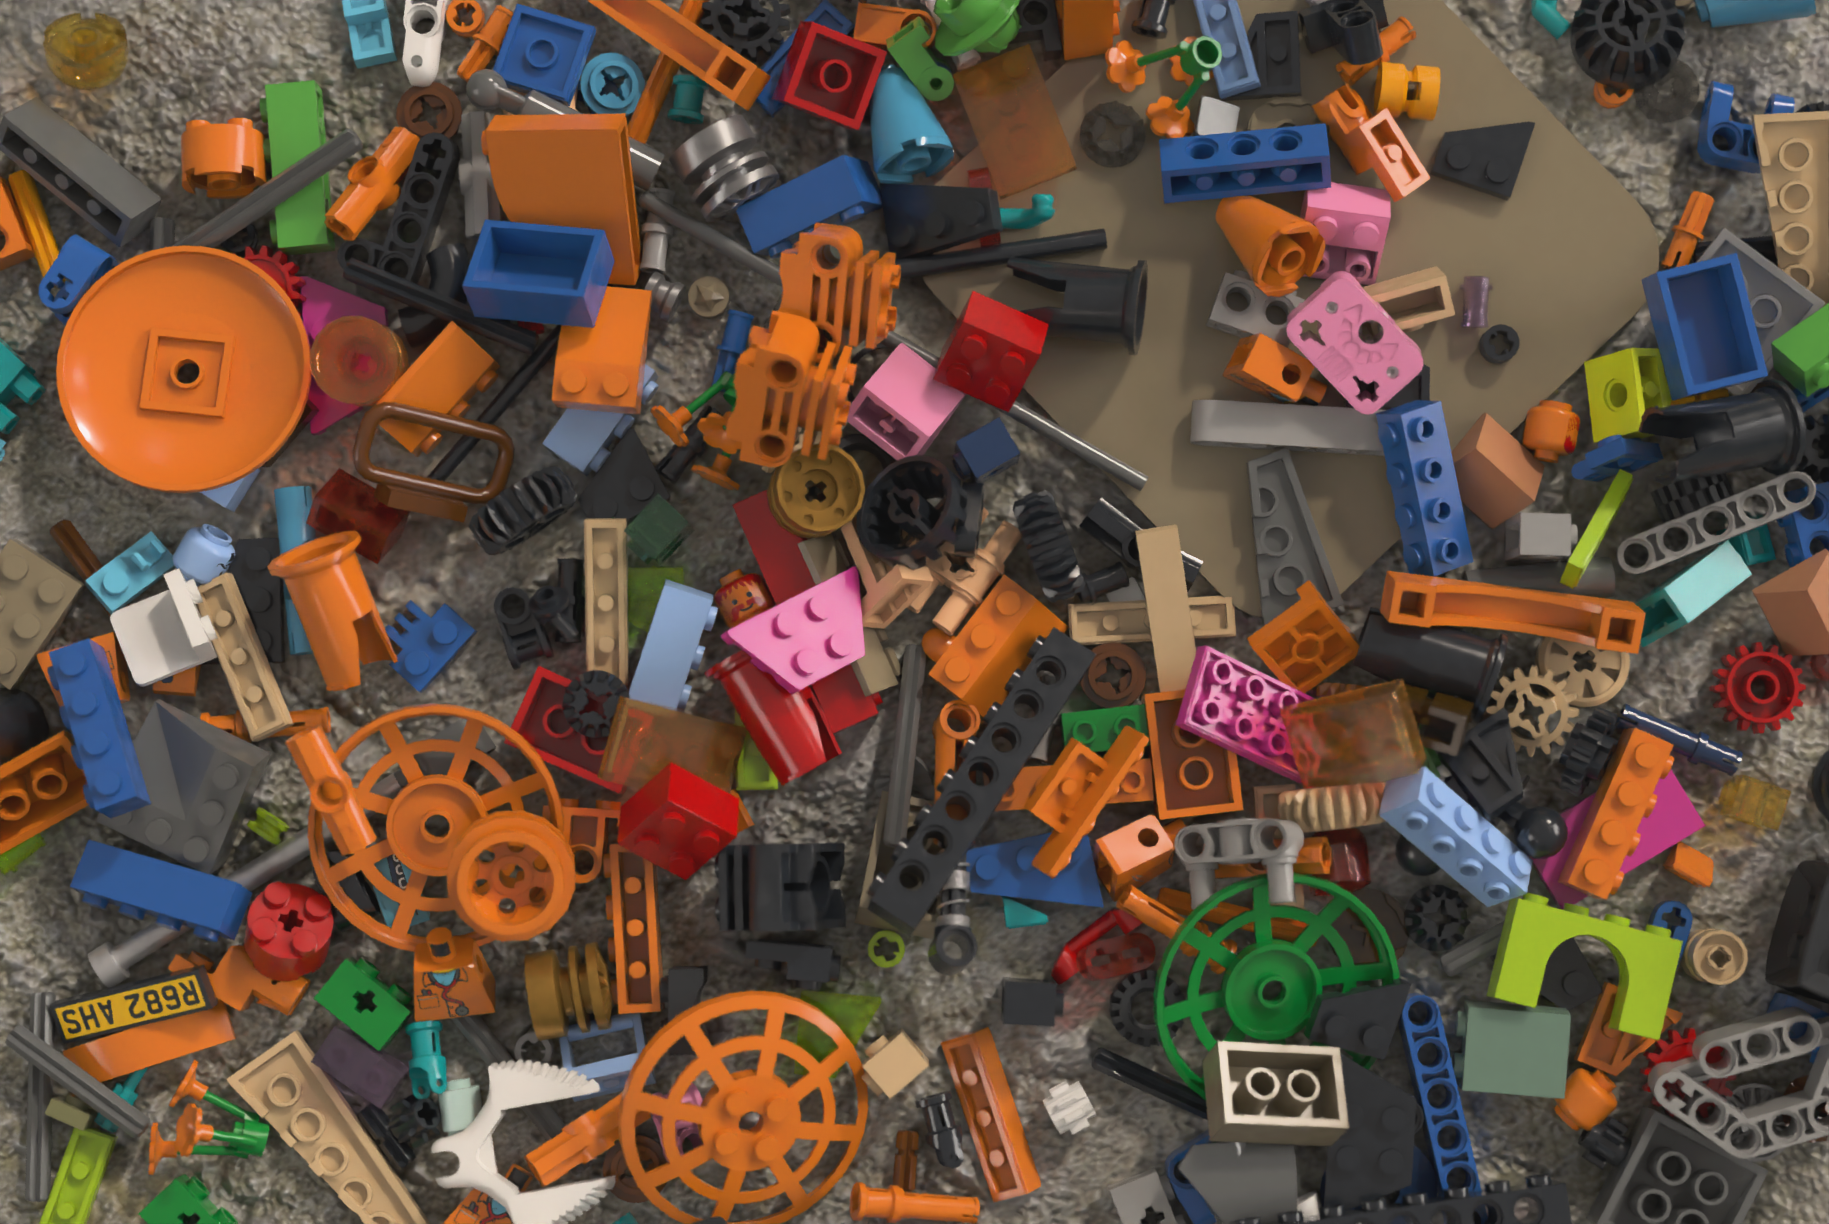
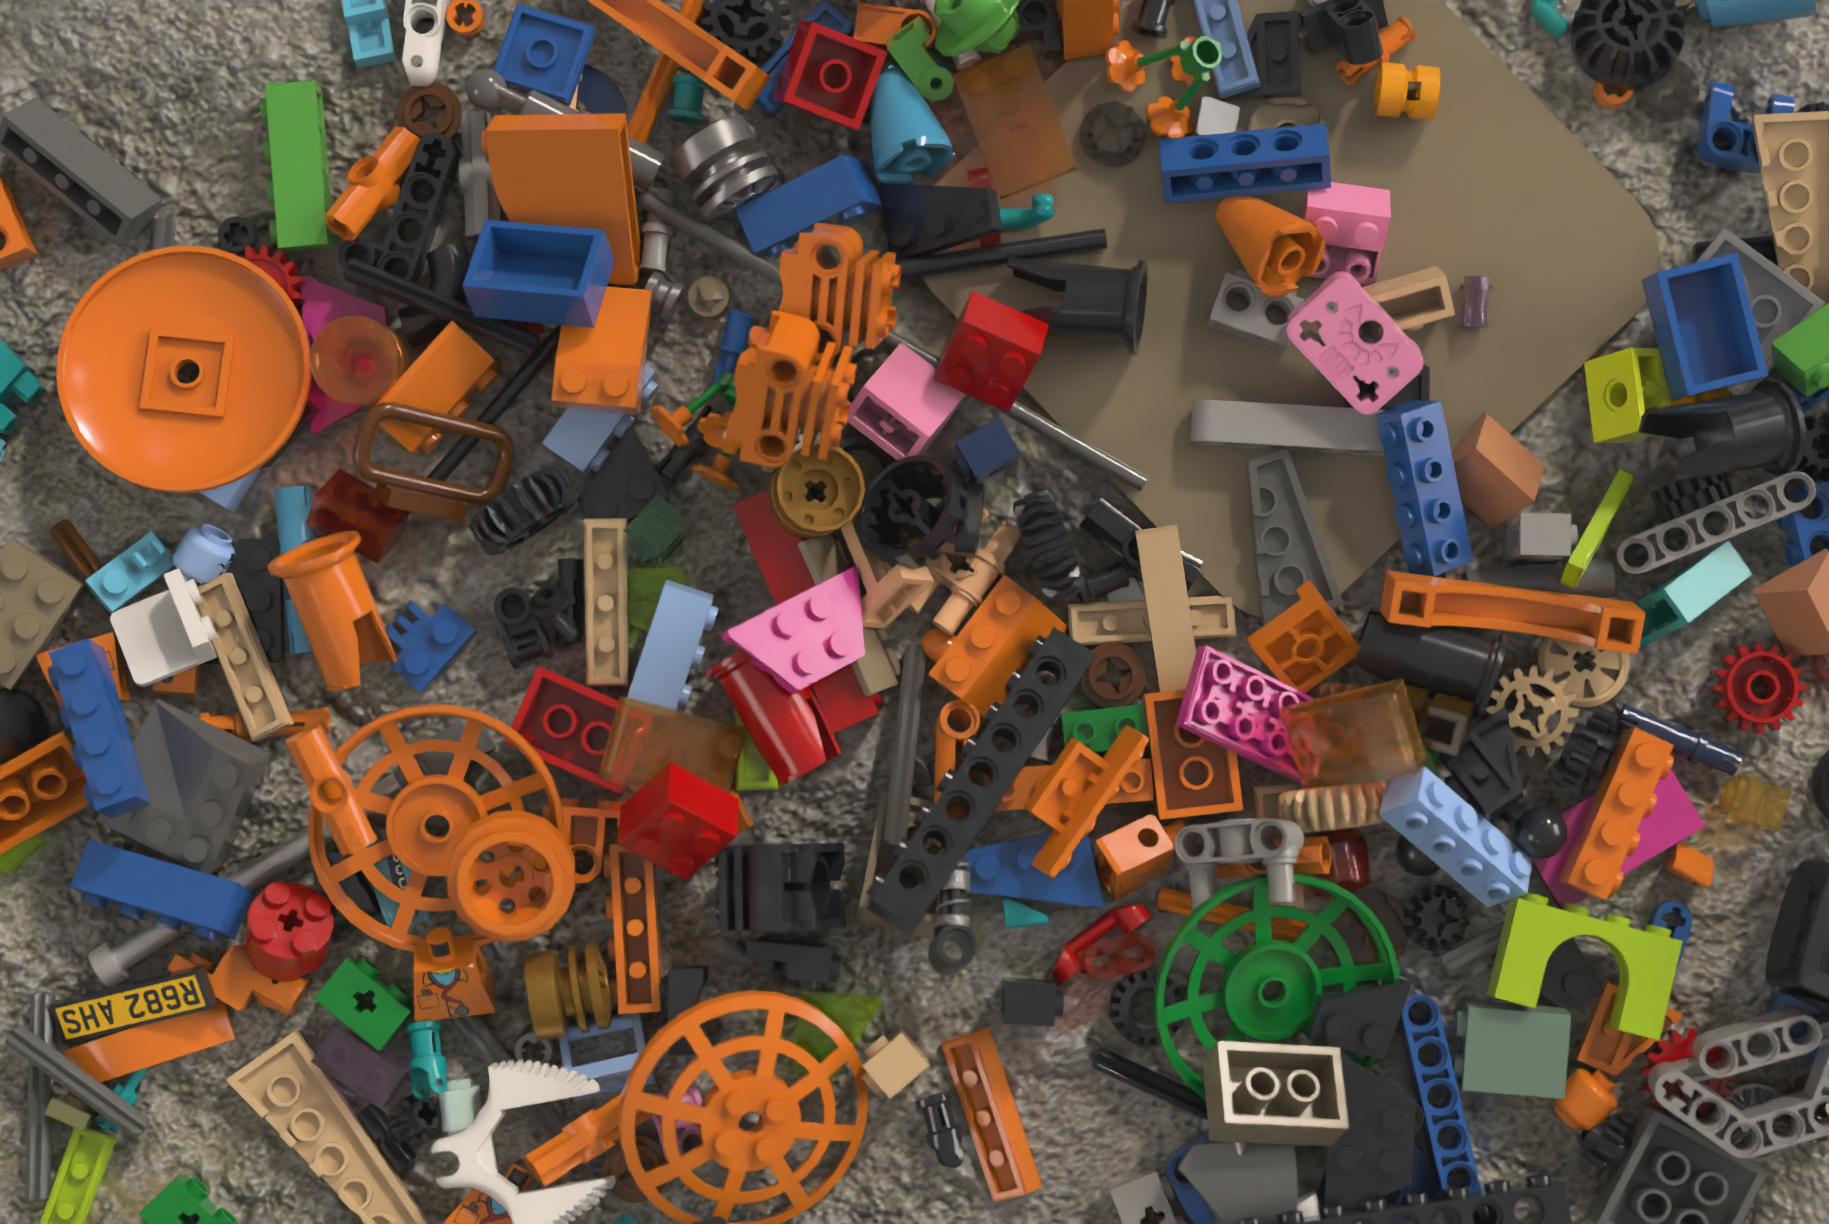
light orange axle [8,170,66,288] -> none
blue piece [39,234,119,326] -> none
clear yellow cylinder [43,13,129,91] -> none
plant [148,1060,269,1175] -> none
dark grey axle [171,129,363,248] -> none
orange brick [181,118,266,199] -> none
lime bush [247,807,290,845] -> none
orange axle [457,5,513,82] -> none
black gear [562,670,630,738] -> none
dark azure gear [579,53,645,116] -> none
head [713,569,775,629] -> none
orange pin [850,1182,980,1224] -> none
lime bush [868,930,905,968] -> none
reddish brown axle [892,1130,919,1193] -> none
white gear [1042,1081,1096,1135] -> none
orange pin [1116,884,1238,974] -> none
orange torso [1222,333,1327,406] -> none
orange plate [1311,83,1430,202] -> none
black wing [1430,121,1535,201] -> none
black bush [1479,324,1520,364] -> none
orange head [1522,400,1580,463] -> none
blue hinge [1571,435,1664,482] -> none
orange axle [1661,191,1714,270] -> none
tan wheel [1680,928,1748,985] -> none
teal slope [1716,524,1776,566] -> none

